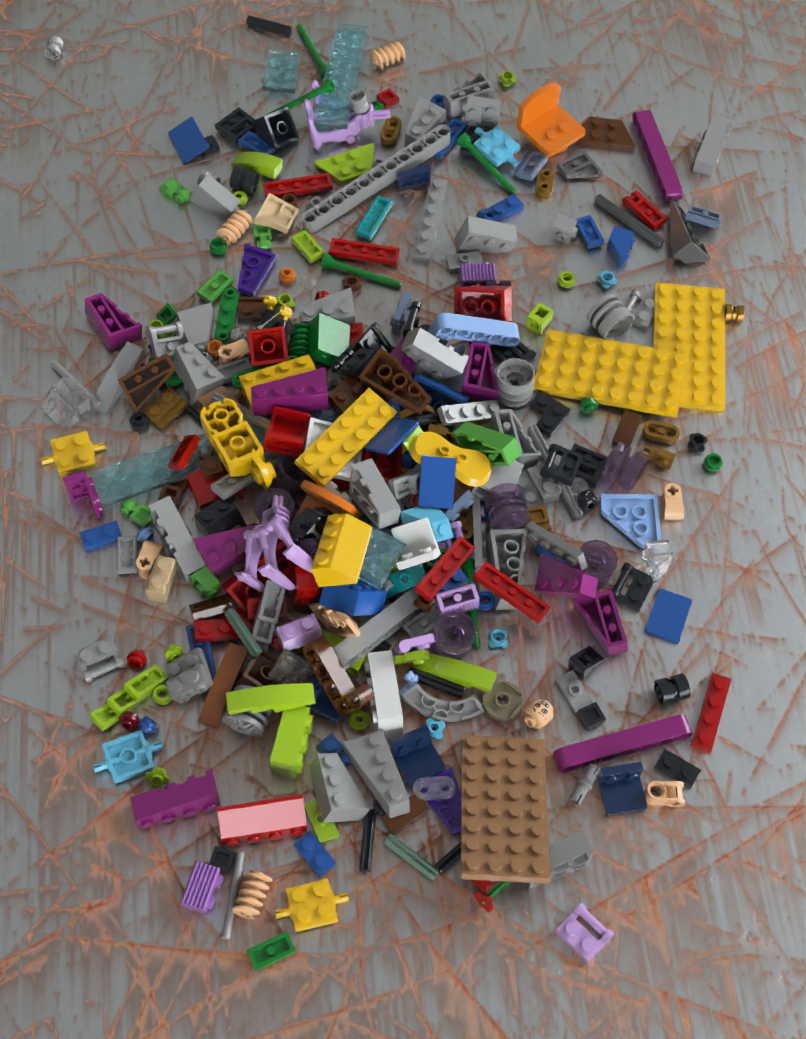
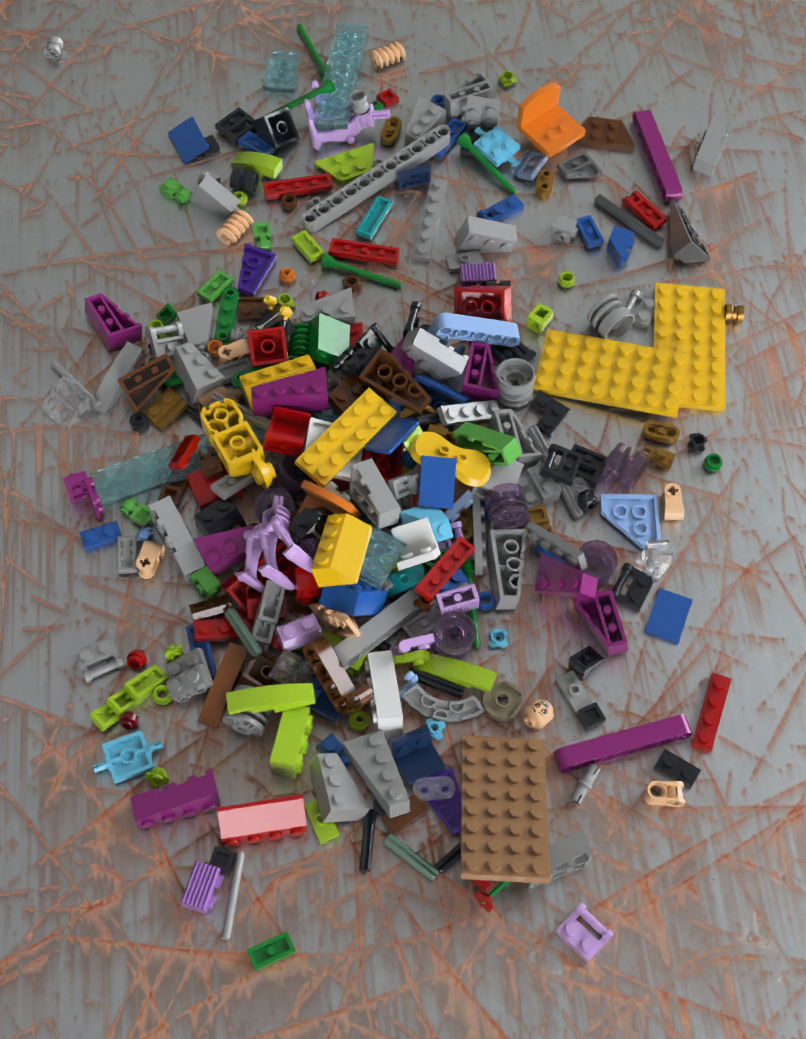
yellow plate [41,431,106,476] -> none
blue plate [138,715,158,734] -> none
tan brick [146,555,178,603] -> none
green plate [209,238,227,254] -> none
light nougat piece [232,870,272,920] -> none
black axle [246,15,292,36] -> none
tan plate [253,193,299,234] -> none
yellow plate [275,878,349,933] -> none
blue plate [293,831,337,878] -> none
sand blue plate [390,291,412,335] -> none
red plate [473,561,551,624] -> none
green plate [580,398,598,414] -> none
medium azure plate [596,271,617,289] -> none
dark blue bracket [597,762,648,816] -> none
reddish brown slope [612,409,642,448] -> none
black wheel [654,673,691,705] -> none
sand blue plate [685,205,723,229] -> none

